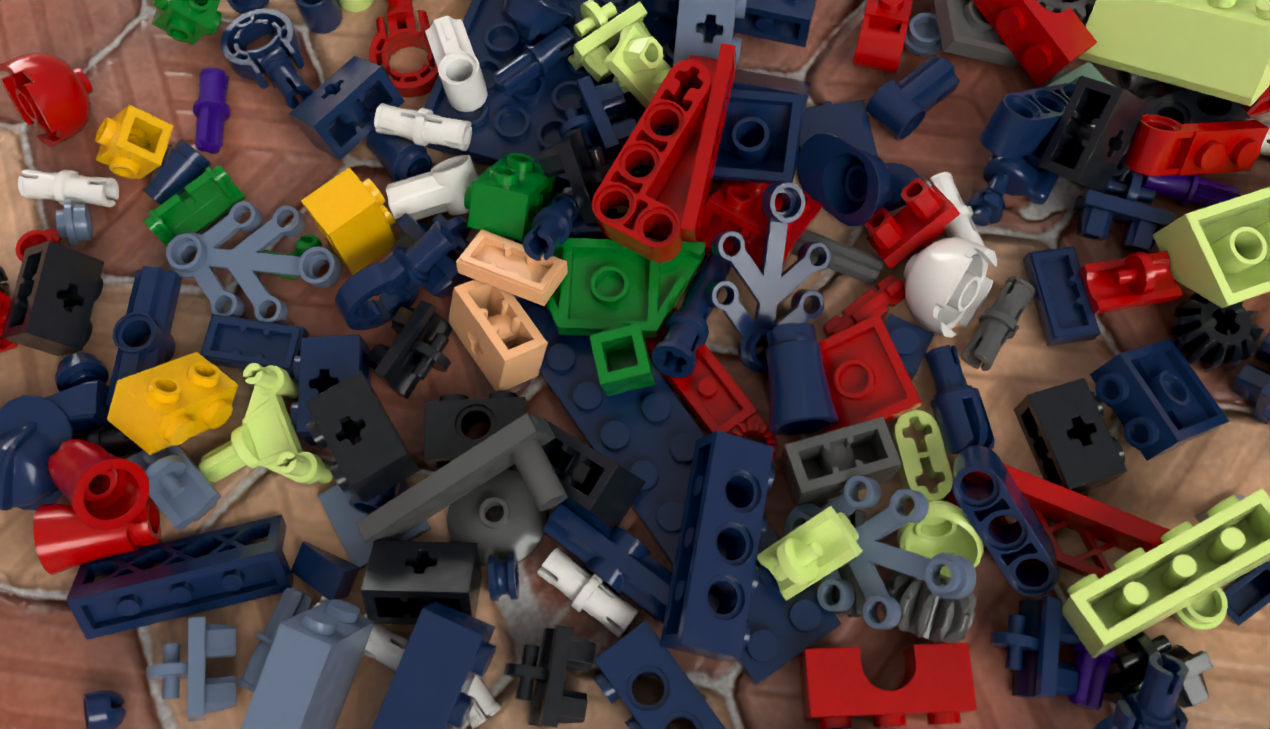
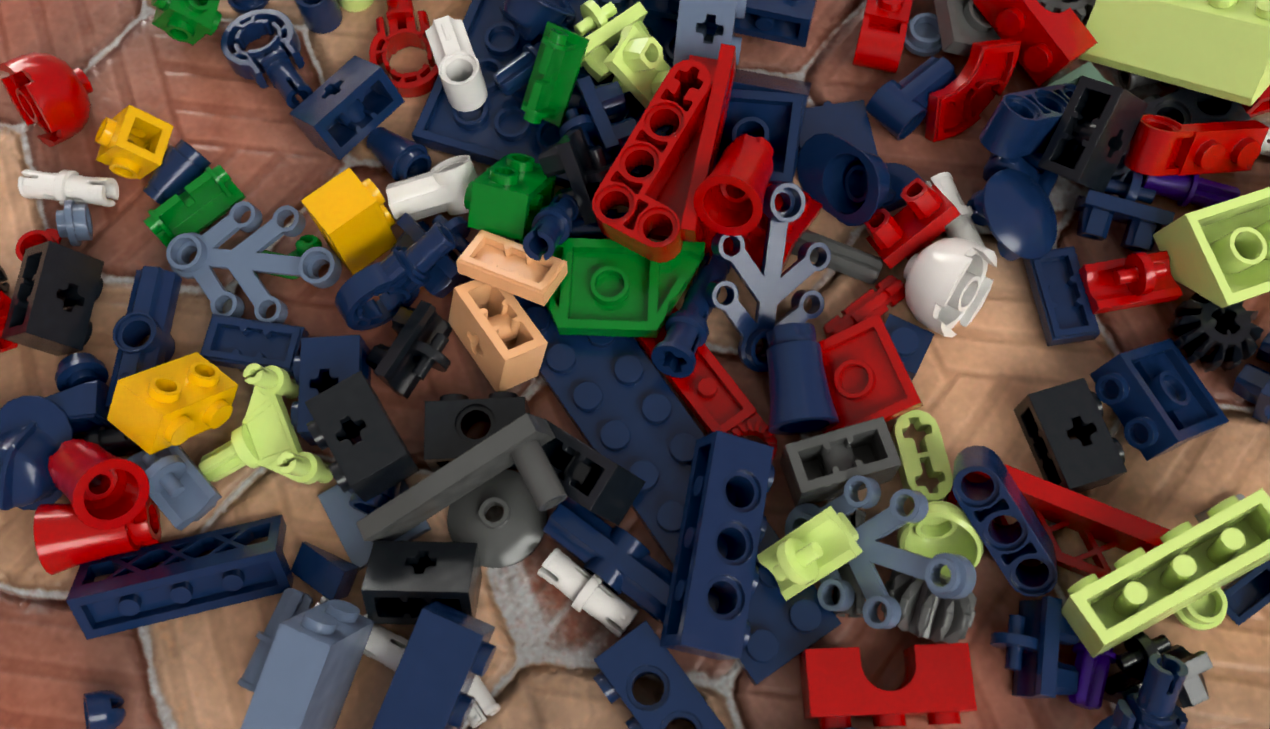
sand blue hips [146,617,236,722] -> none
dark purple axle [193,68,230,154] -> none
white pin [374,103,472,151] -> none
dark blue bush [488,552,519,601] -> none
black hips [504,625,596,728] -> none
green brick [589,323,656,396] -> none
dark blue arm [925,345,995,455] -> none
dark grey pin [961,277,1036,371] -> none
none -> green hinge [521,21,589,127]
none -> red plant [694,134,774,236]
none -> red tile [925,38,1021,142]
none -> dark blue dish [974,169,1057,261]

